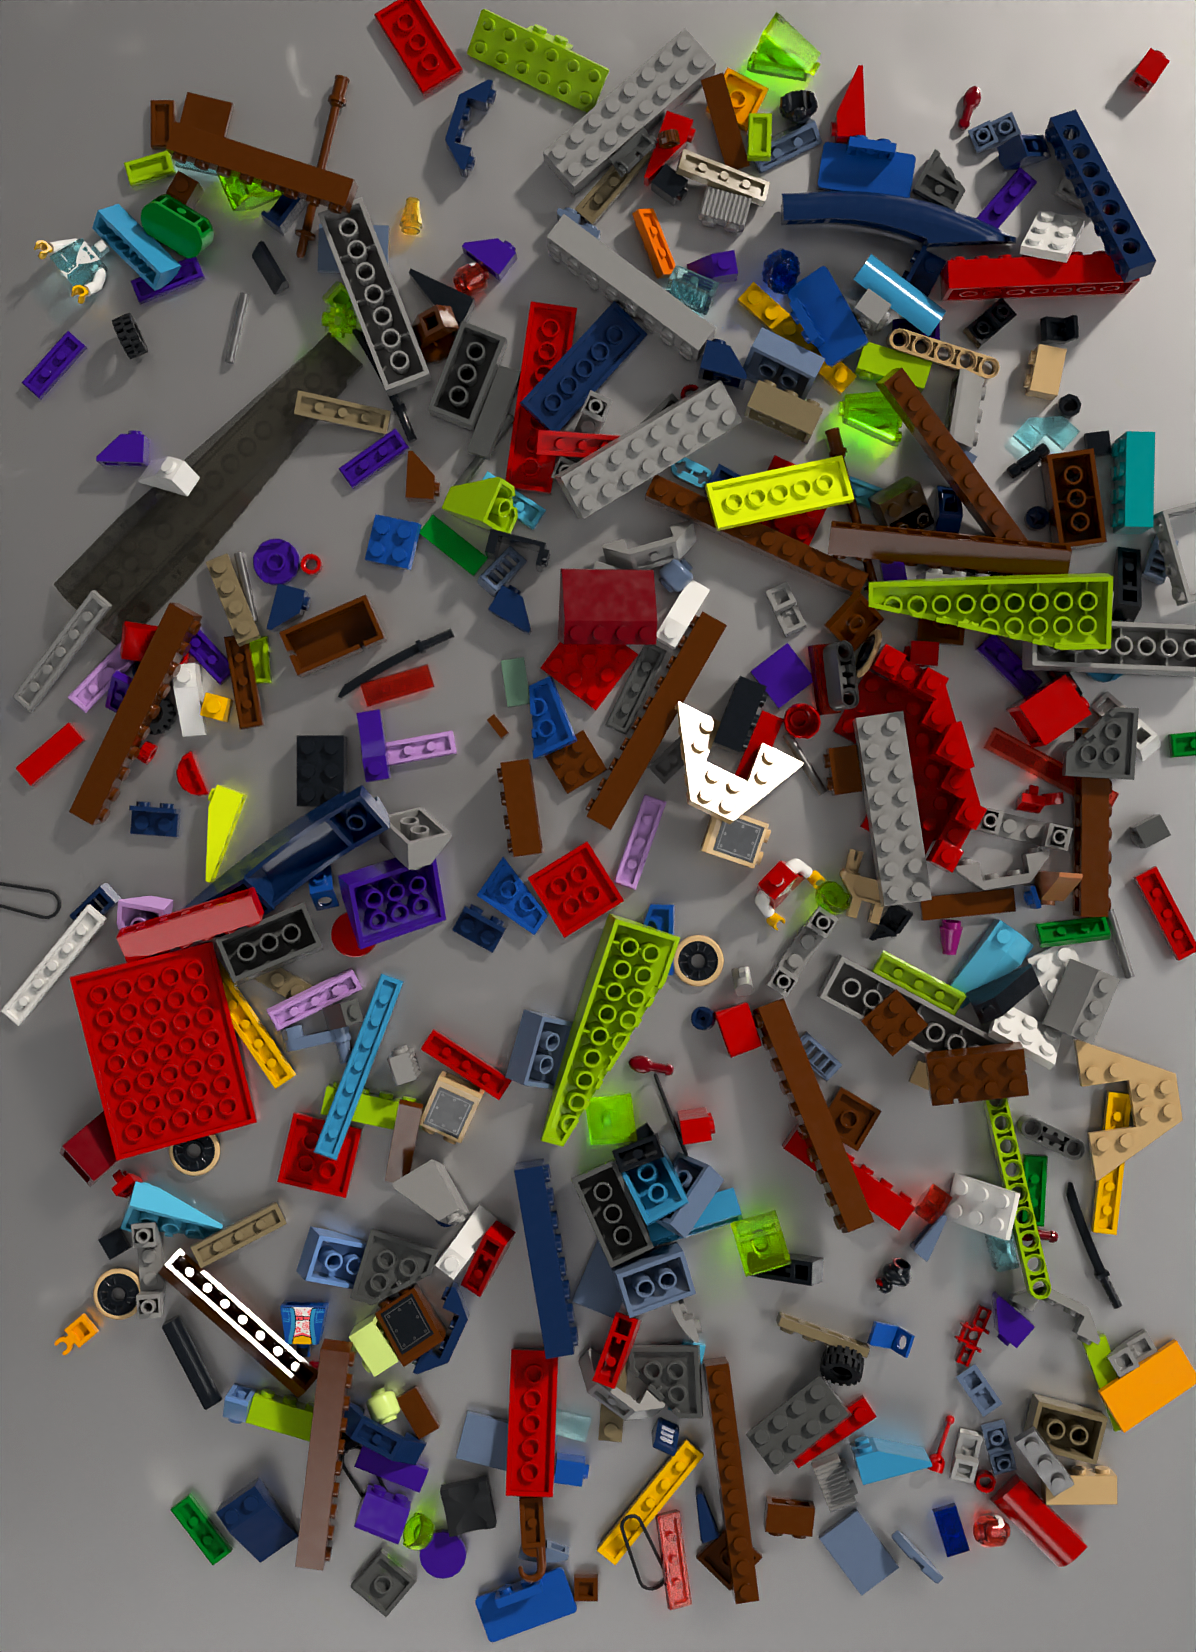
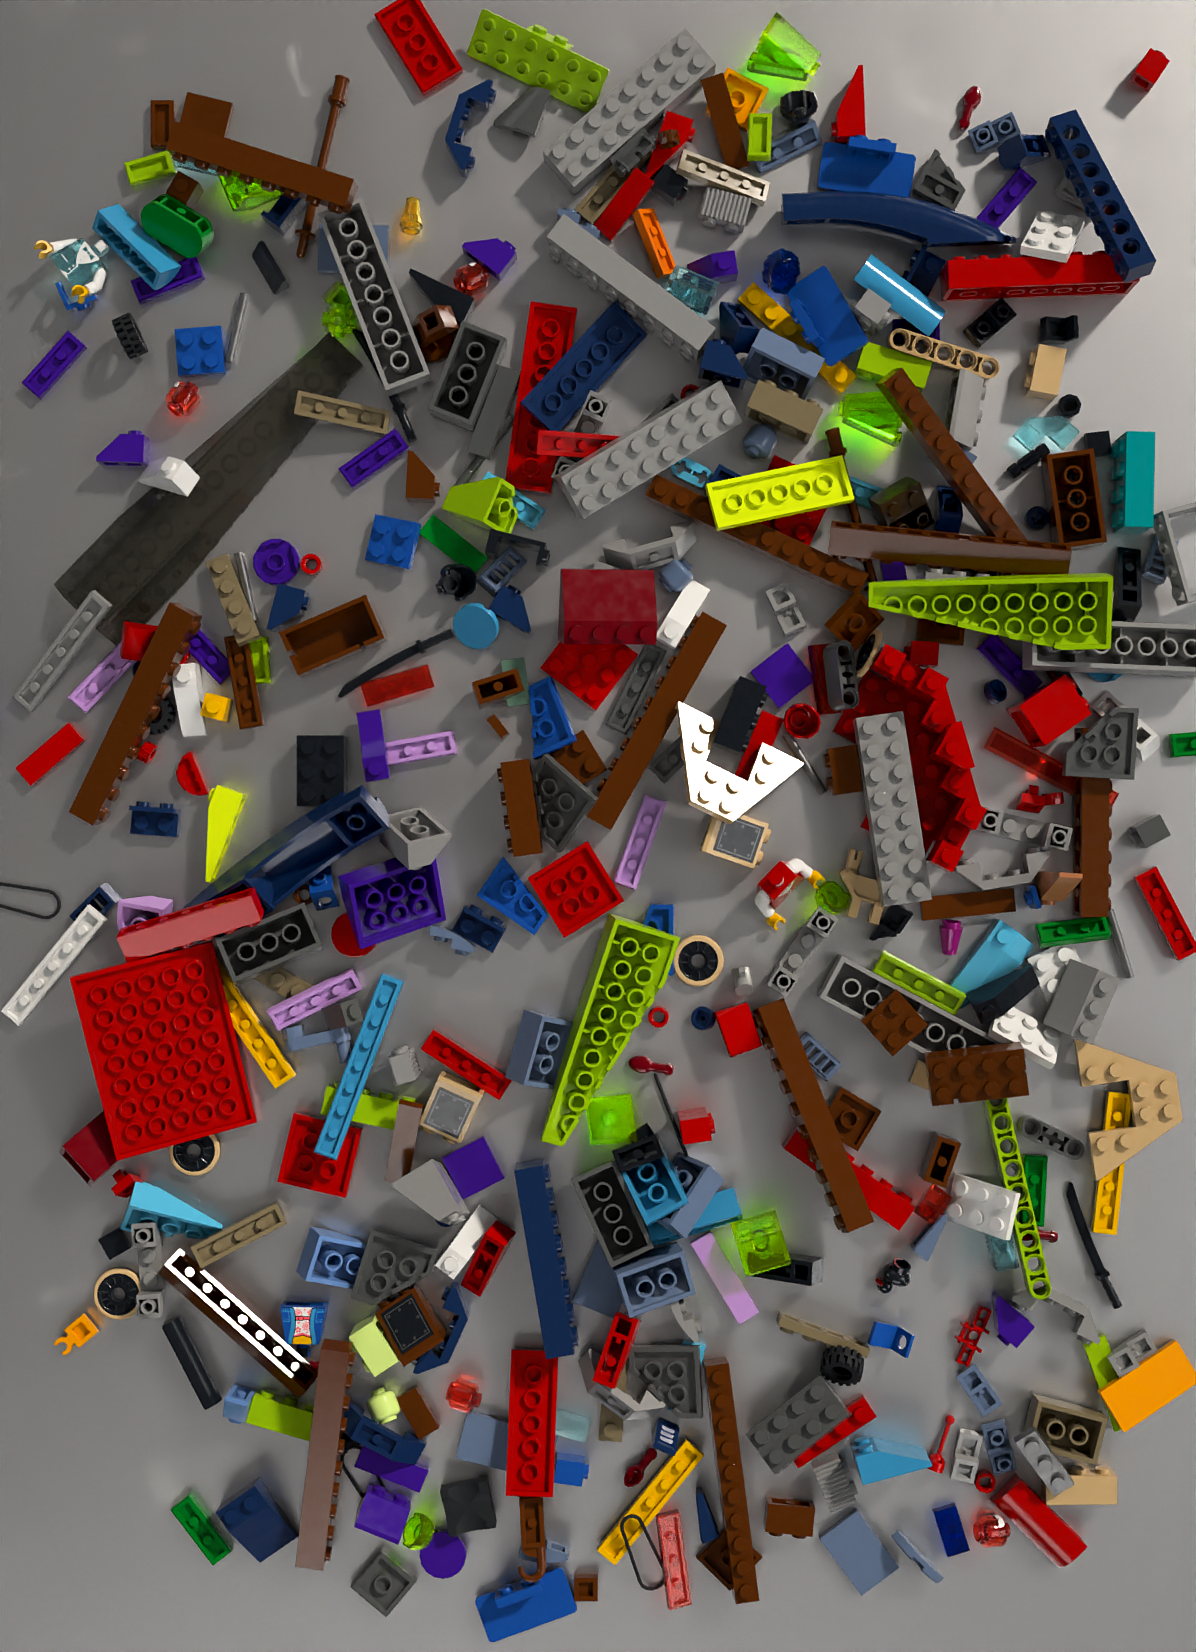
dark purple slope [105,670,133,713] -> none
none -> blue bracket [55,281,99,311]
none -> clear red head [165,381,201,417]
none -> blue plate [174,326,226,378]
none -> reddish brown axle [293,884,313,905]
none -> sand blue slope [429,925,476,956]
none -> black hair [435,564,478,602]
none -> dark purple tile [442,1136,505,1199]
none -> clear red head [446,1378,482,1413]
none -> dark azure tile [453,603,499,649]
none -> reddish brown slope [472,668,524,709]
none -> dark grey slope [493,87,551,138]
none -> dark grey plate [532,754,599,853]
none -> red tile [594,167,655,241]
none -> dark red piece [624,1448,657,1487]
none -> red axle [648,1006,669,1028]
none -> lavender tile [690,1231,759,1324]
none -> dark blue slope [719,302,760,354]
none -> sand blue head [743,423,777,459]
none -> reddish brown brick [919,1132,961,1188]
none -> dark blue tile [984,679,1007,704]

